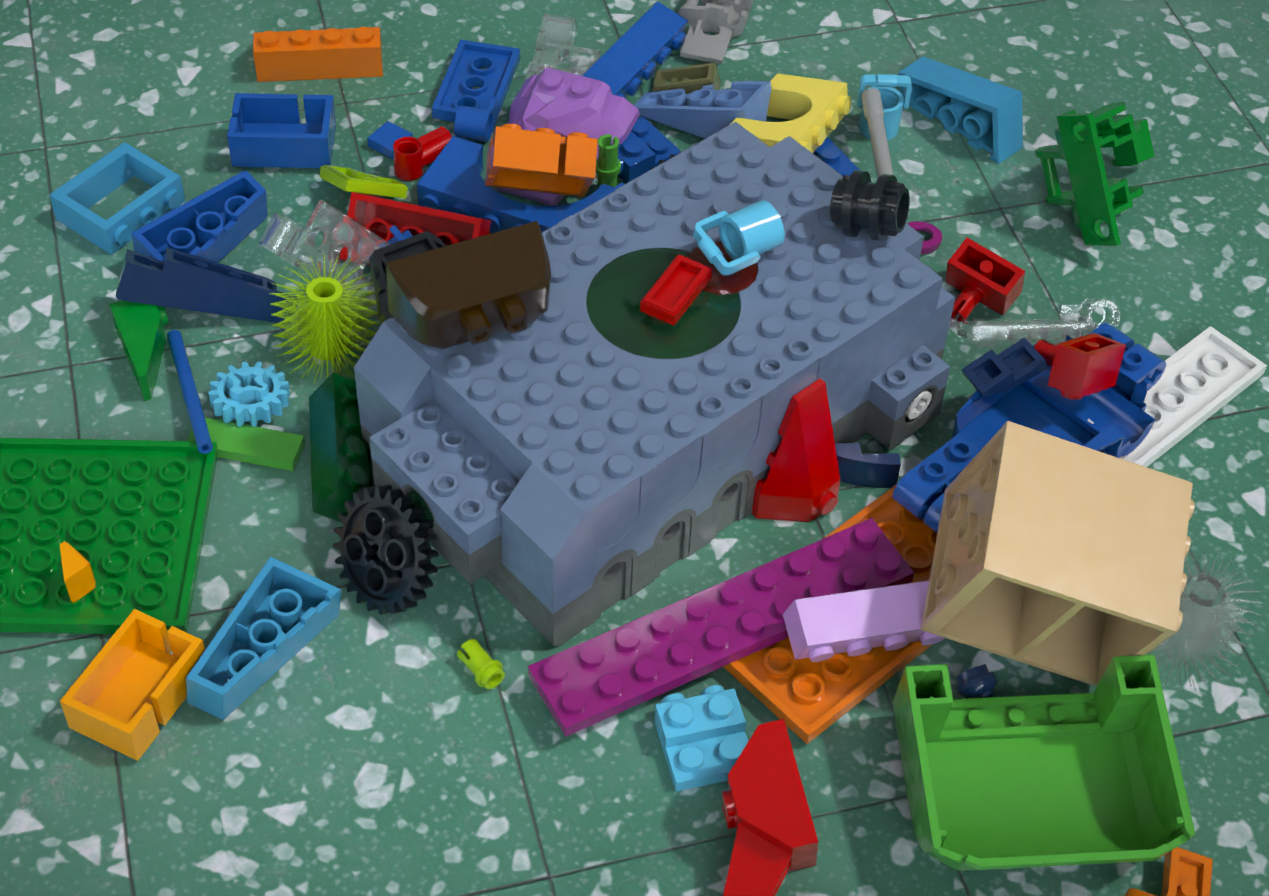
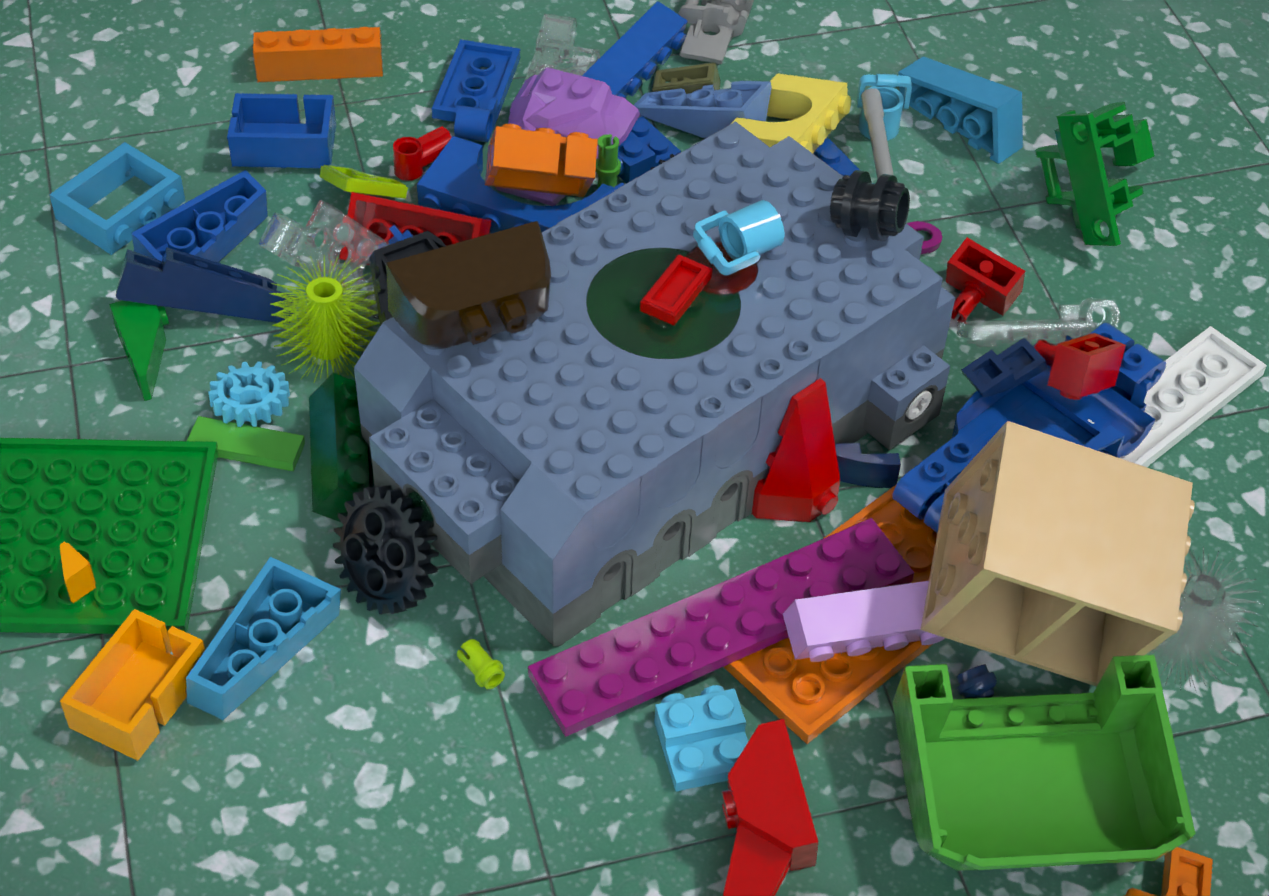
blue piece [167,330,213,454] -> none
blue tile [367,121,413,159] -> none

